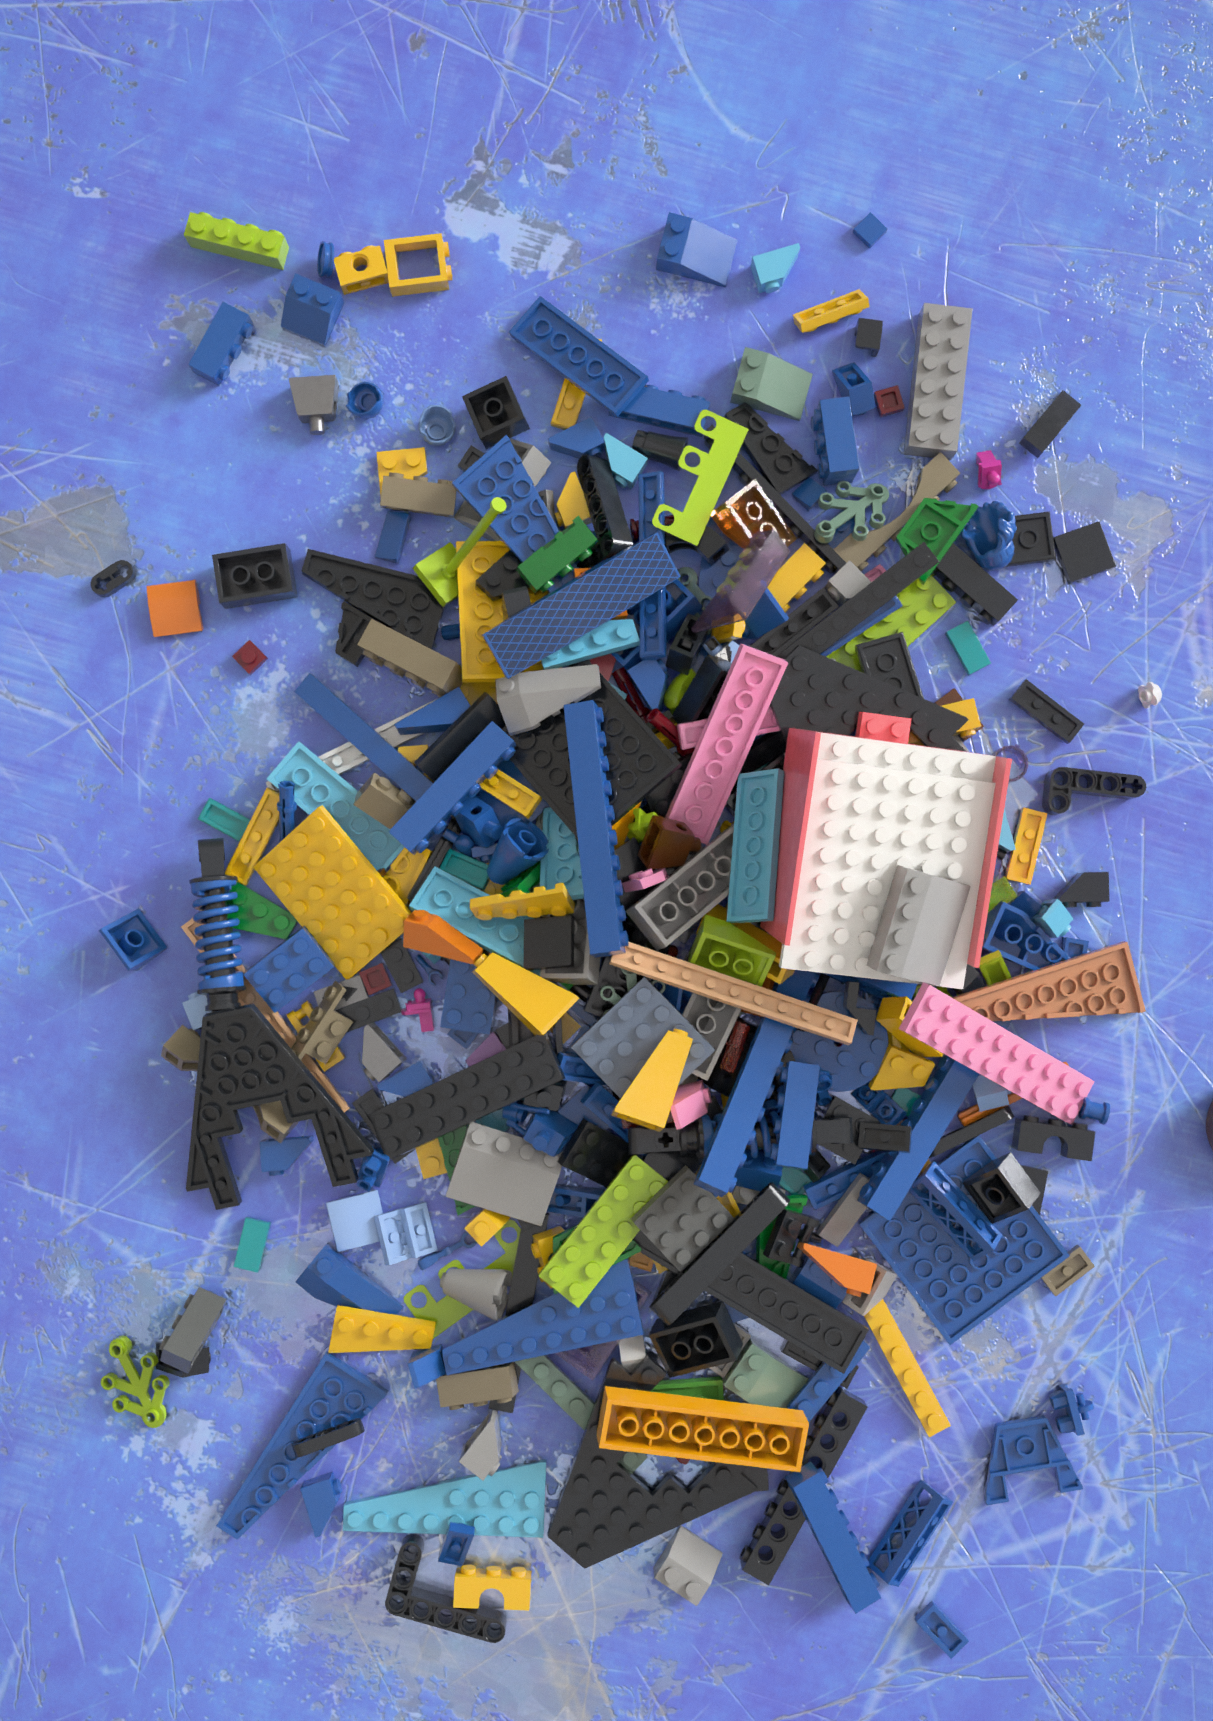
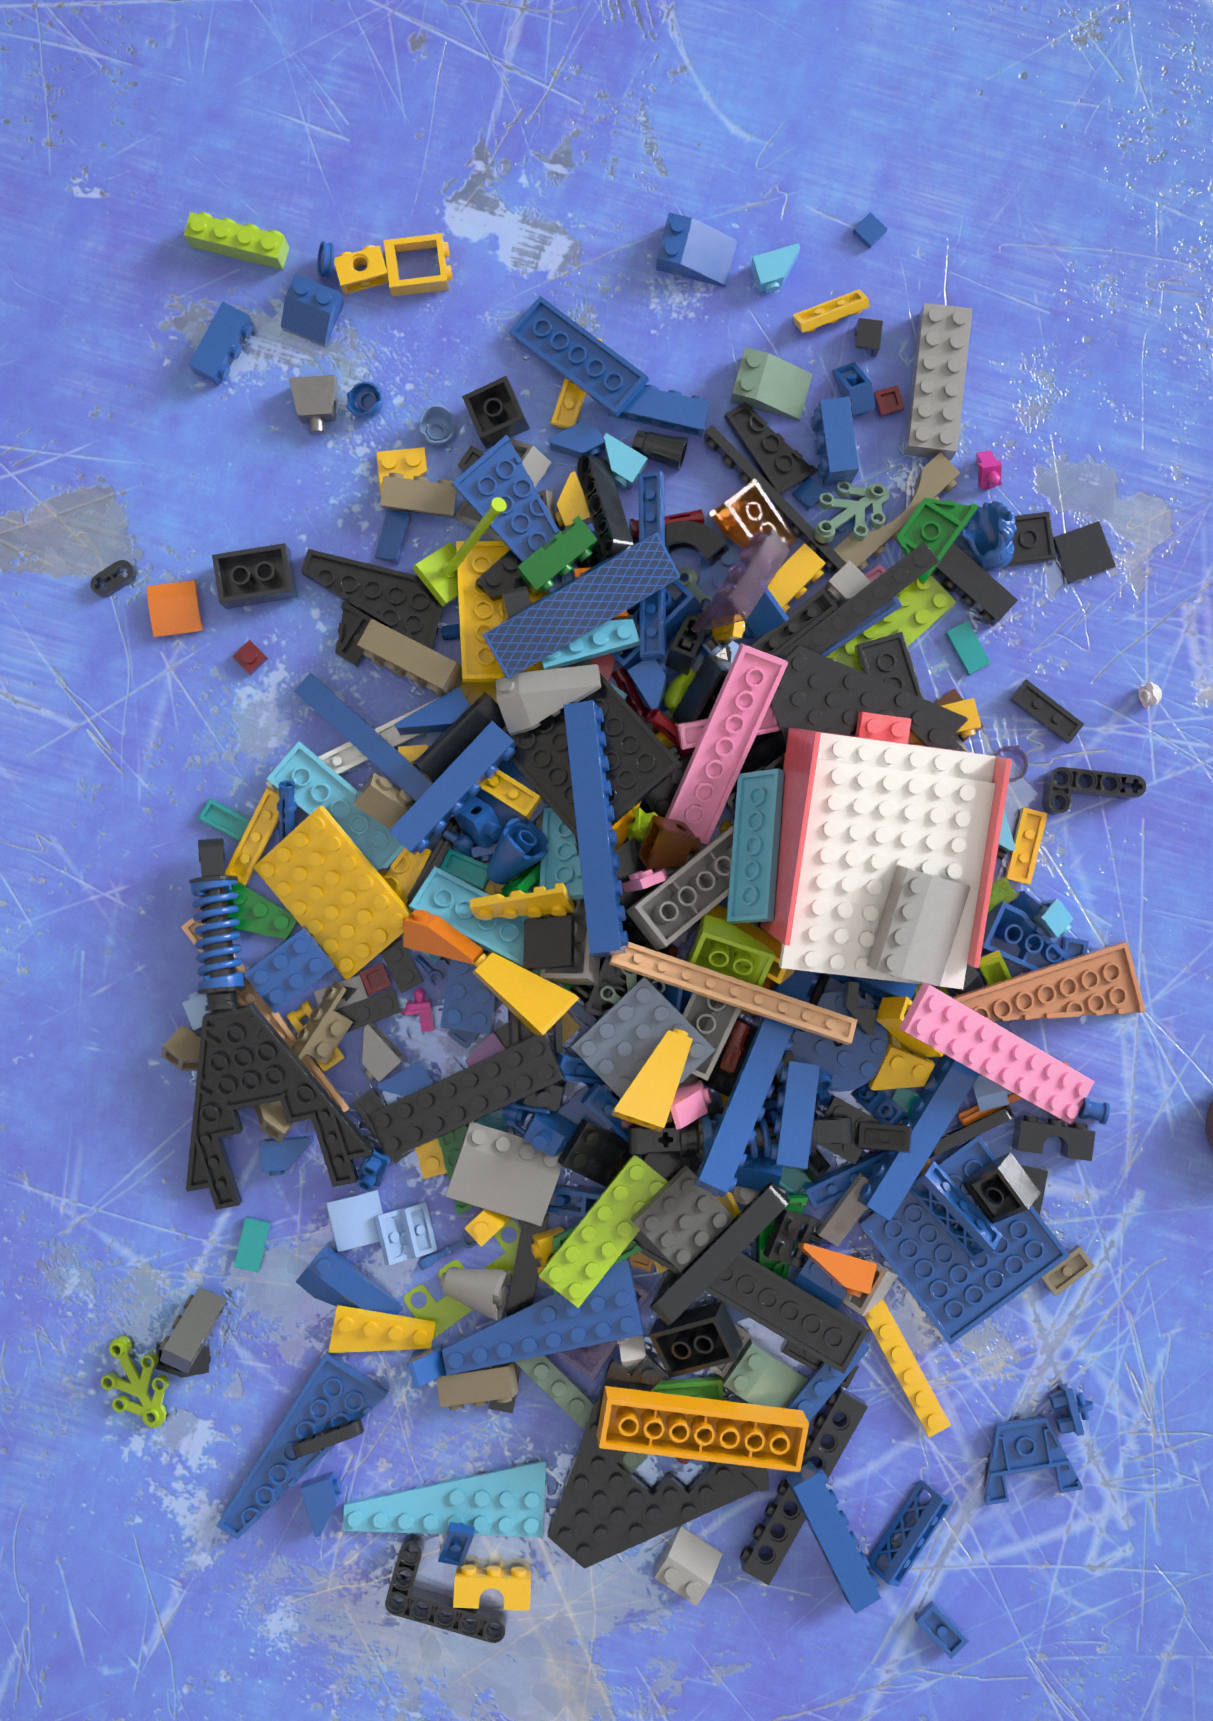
blue slope [99,908,168,971] -> none
light grey slope [459,1410,502,1481] -> none
lime piece [652,410,749,546] -> none
black slope [1019,390,1081,458] -> none
black slope [1053,872,1110,908] -> none

